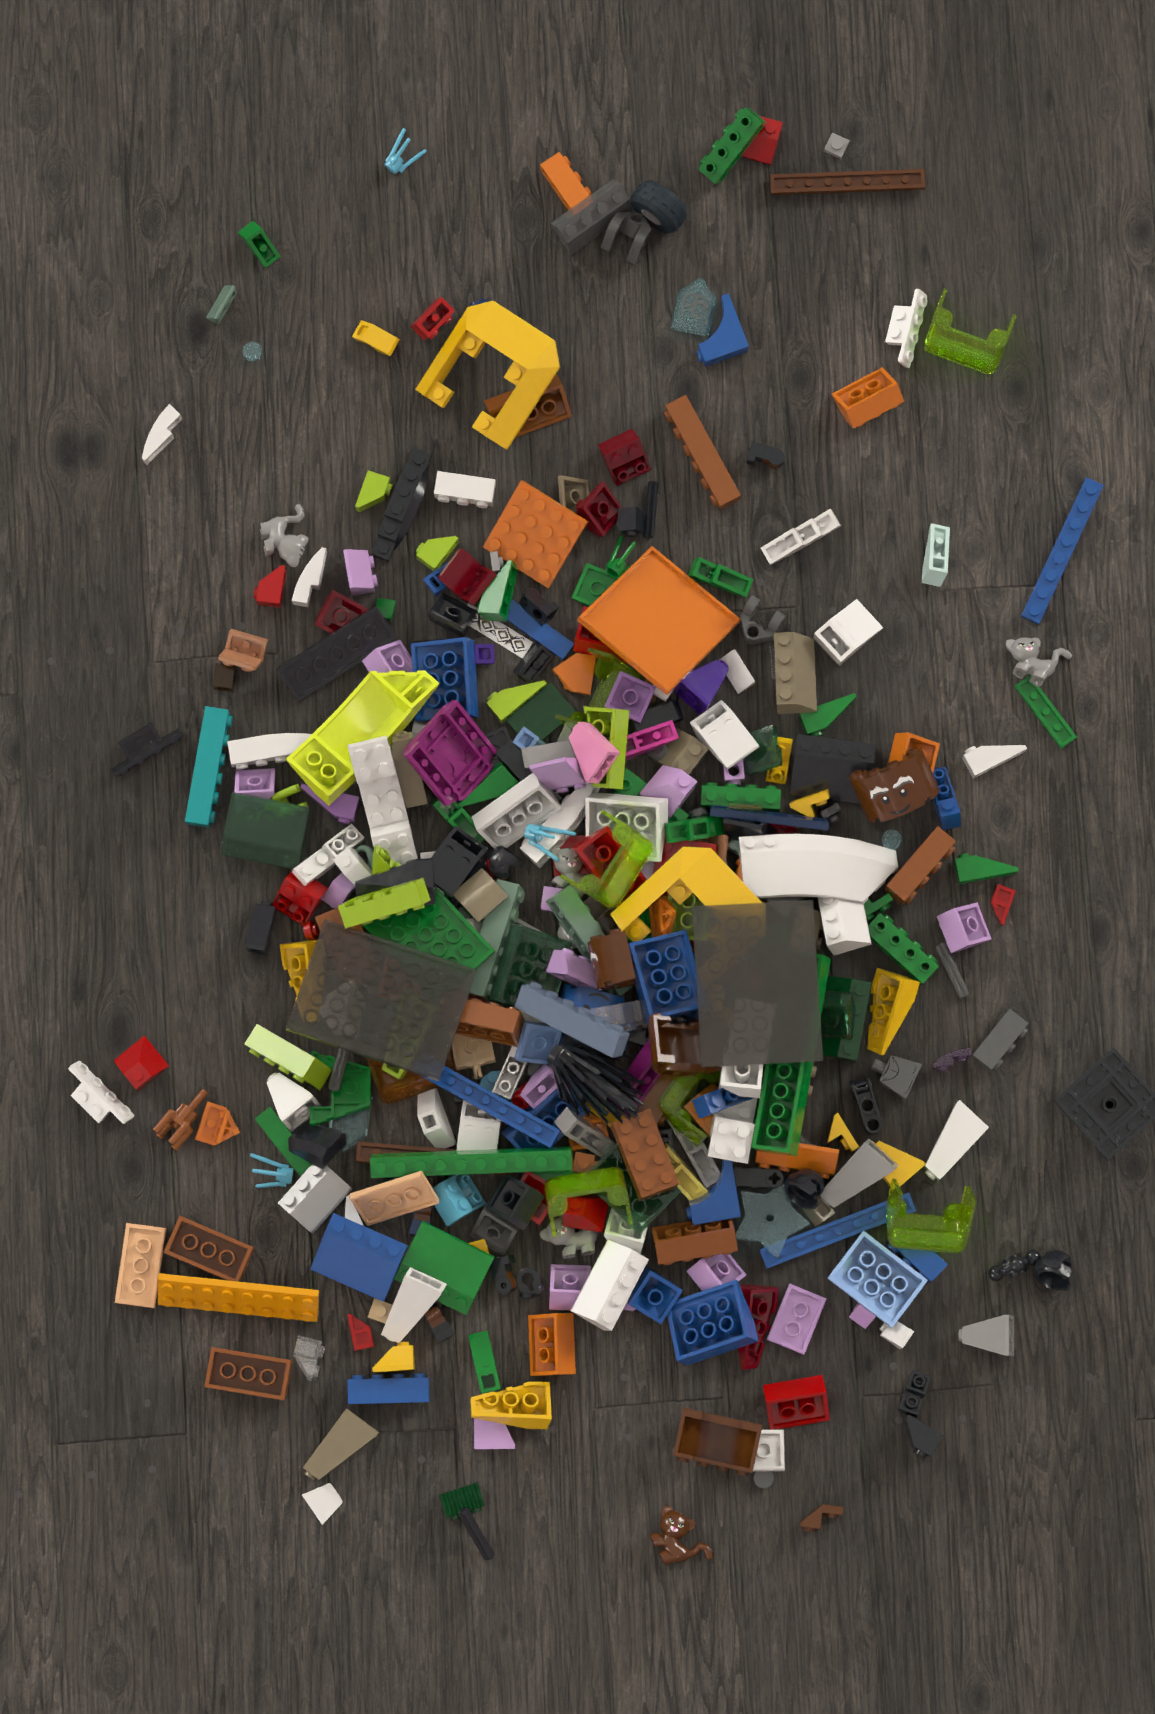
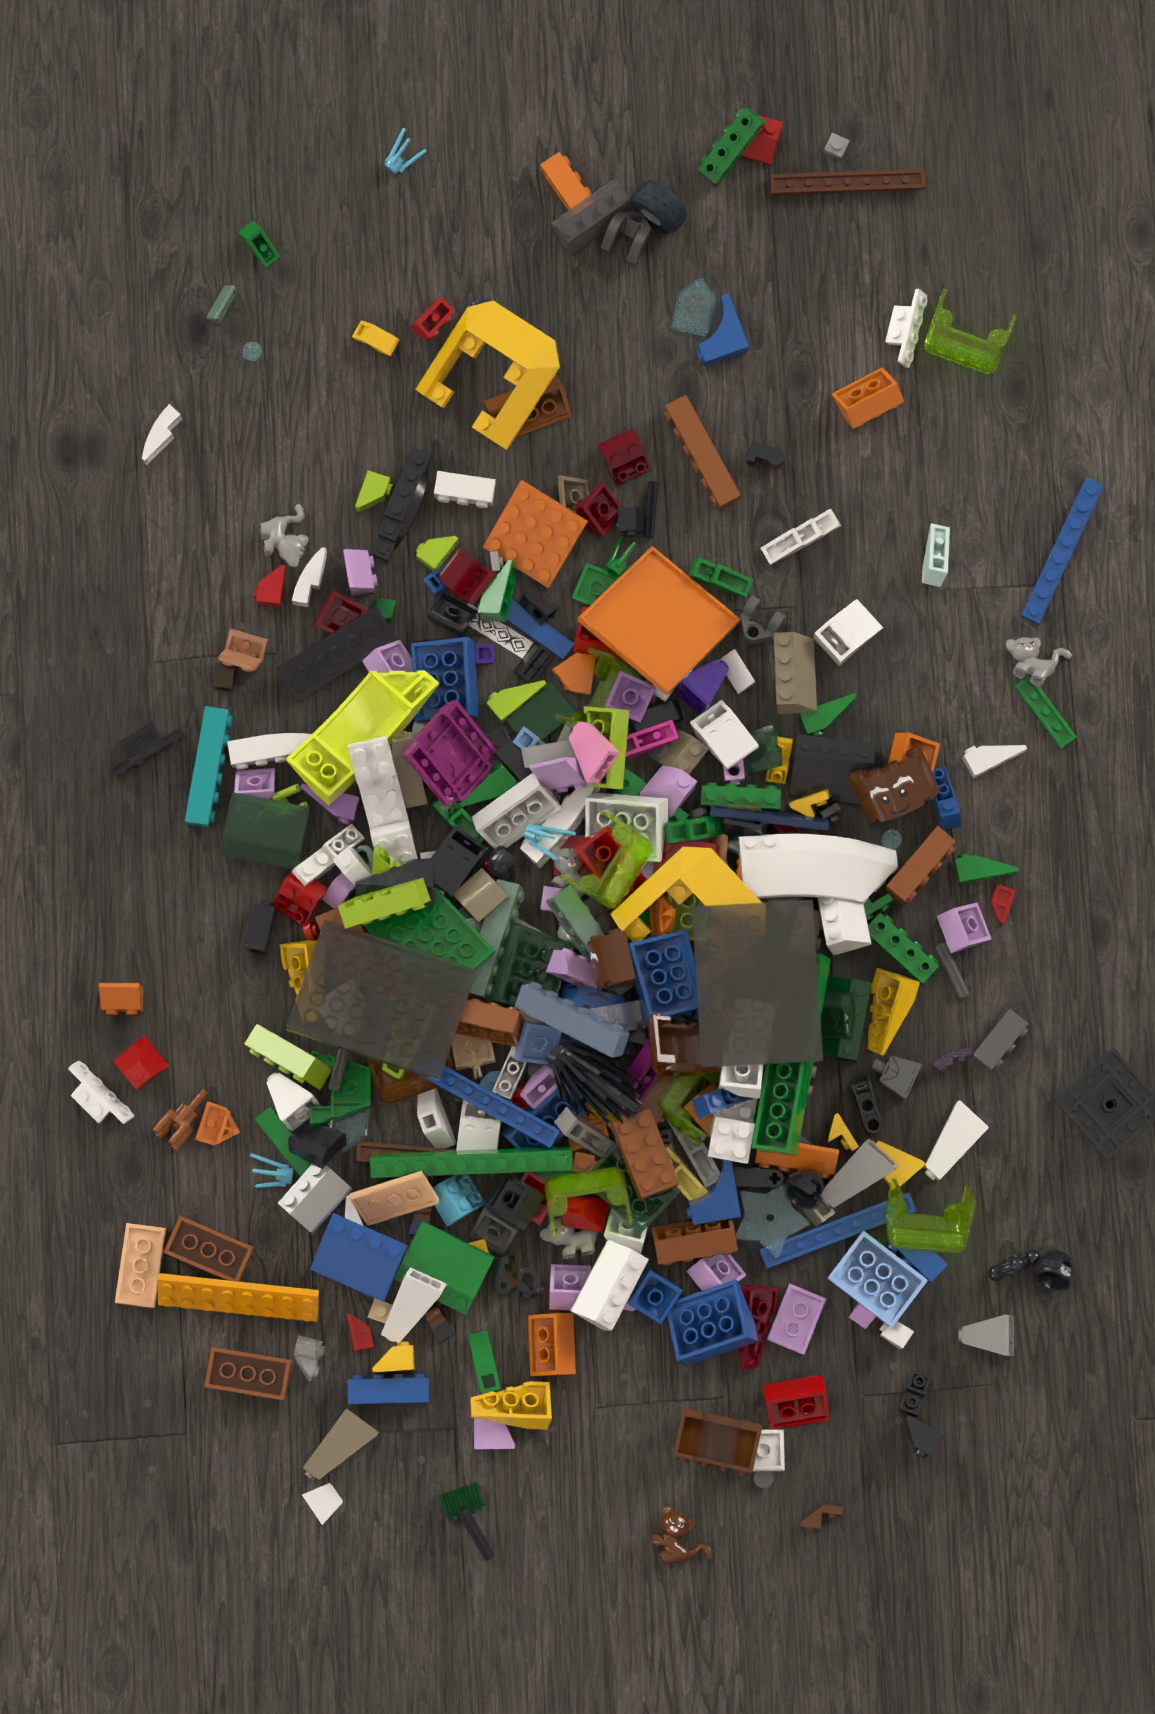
none -> orange slope [99,983,144,1015]

